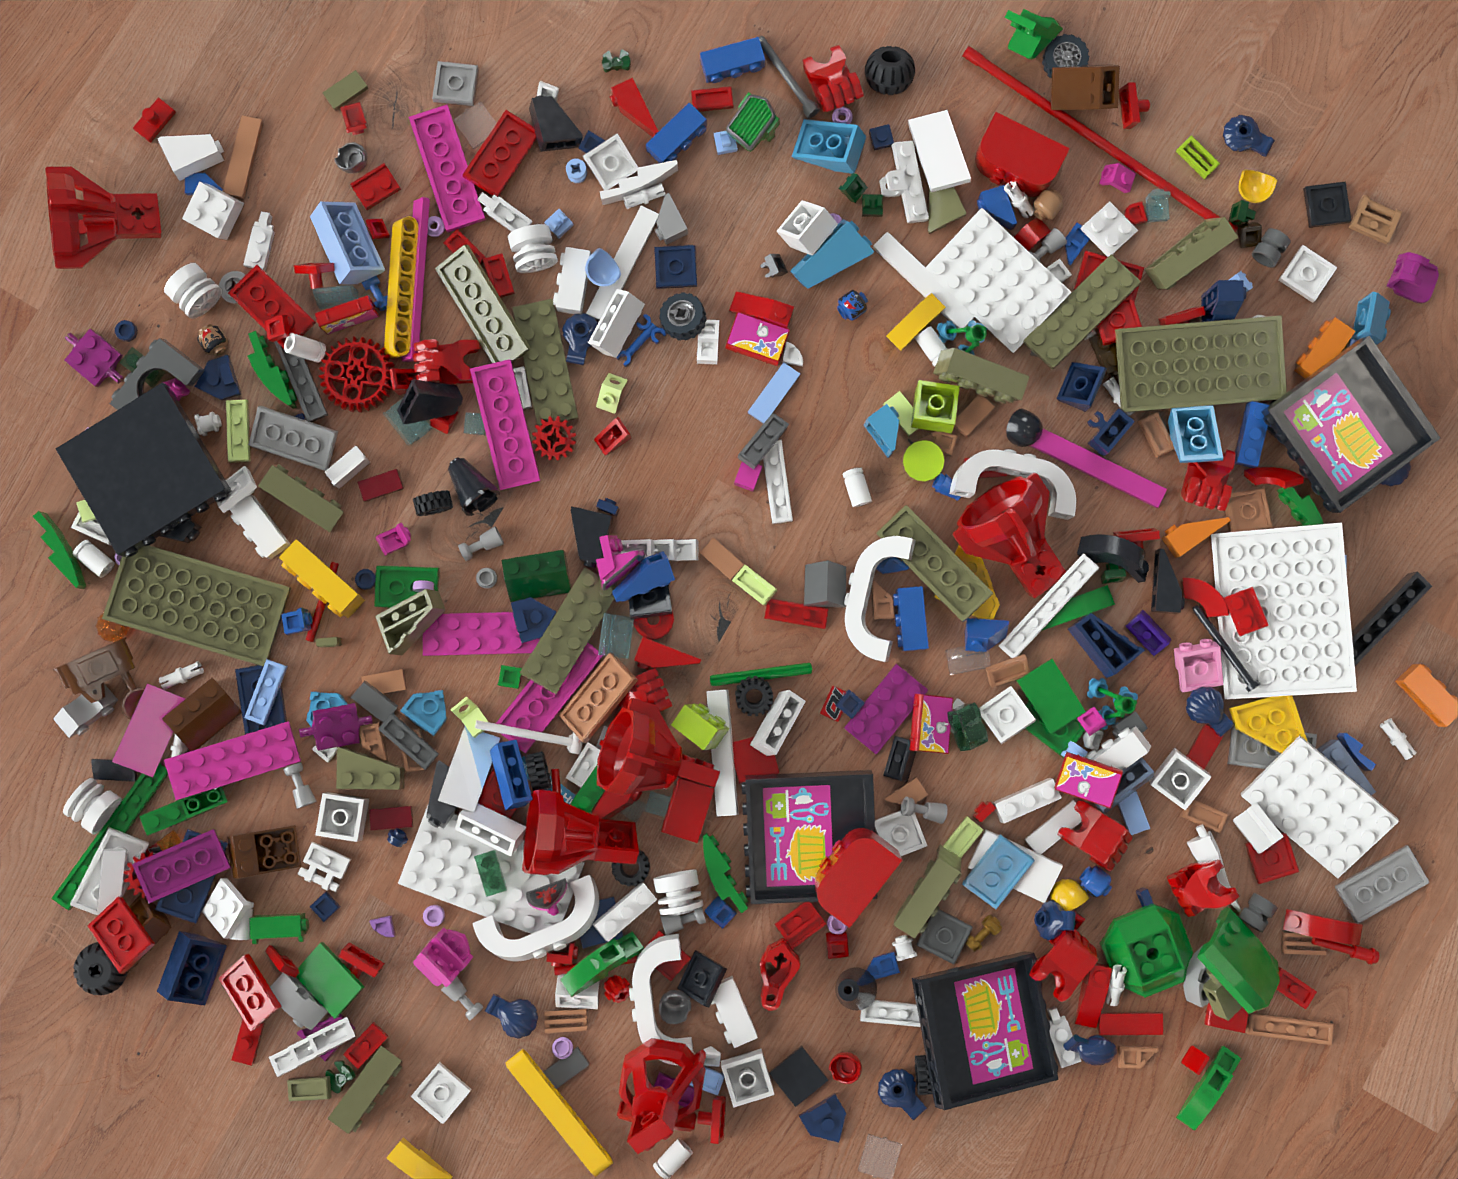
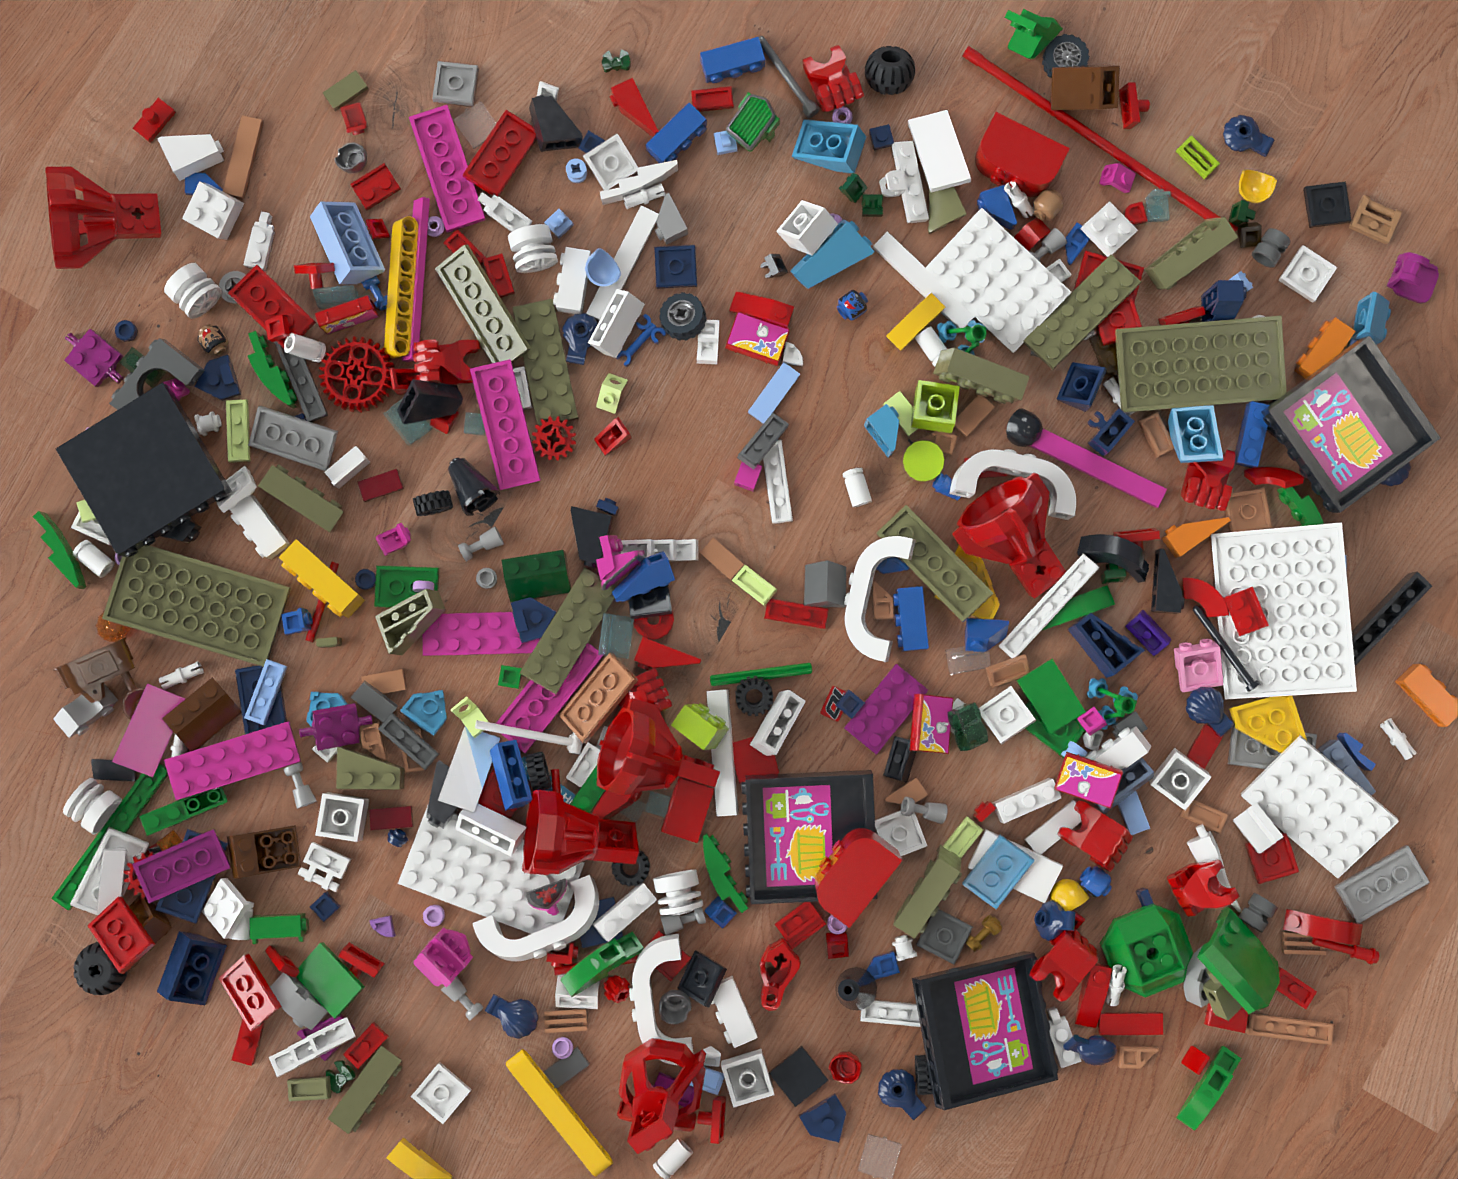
clear green plate [474,850,507,897] -> none

